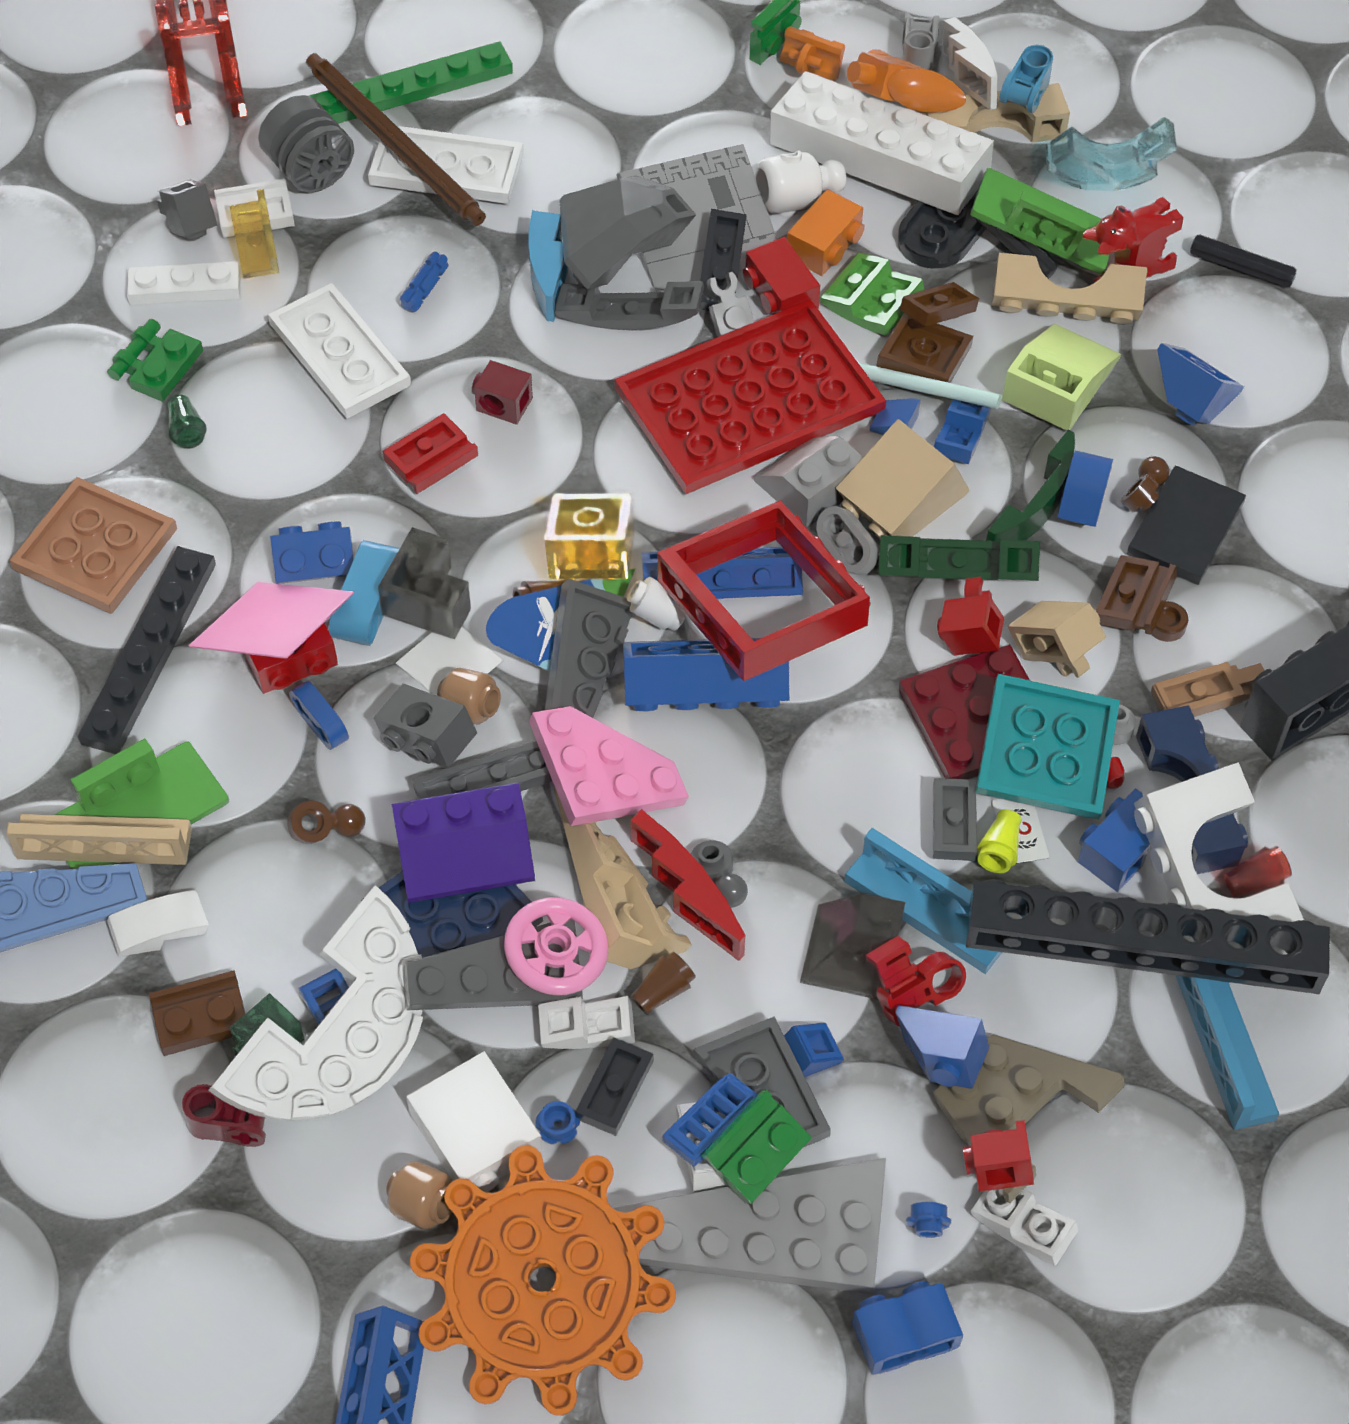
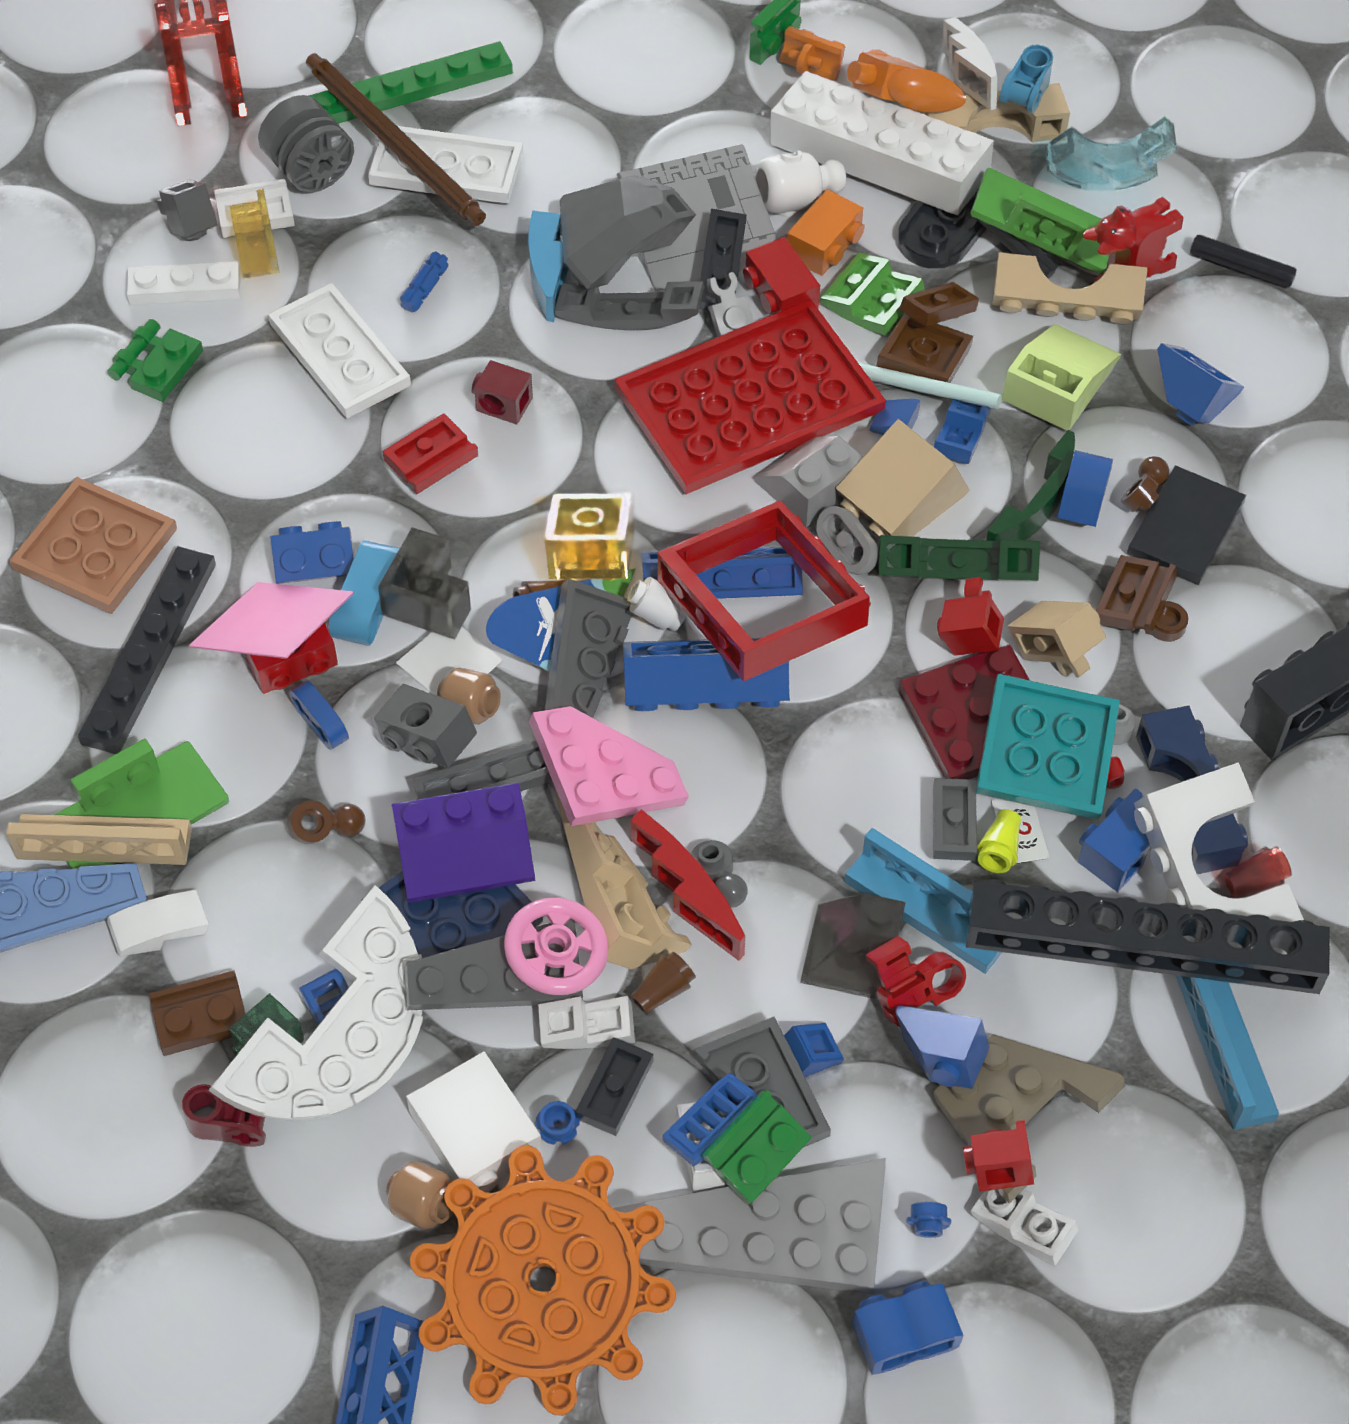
clear green cone [168,395,207,449] -> none
light grey piece [902,13,939,70] -> none
medium nougat hinge [1151,662,1264,717] -> none

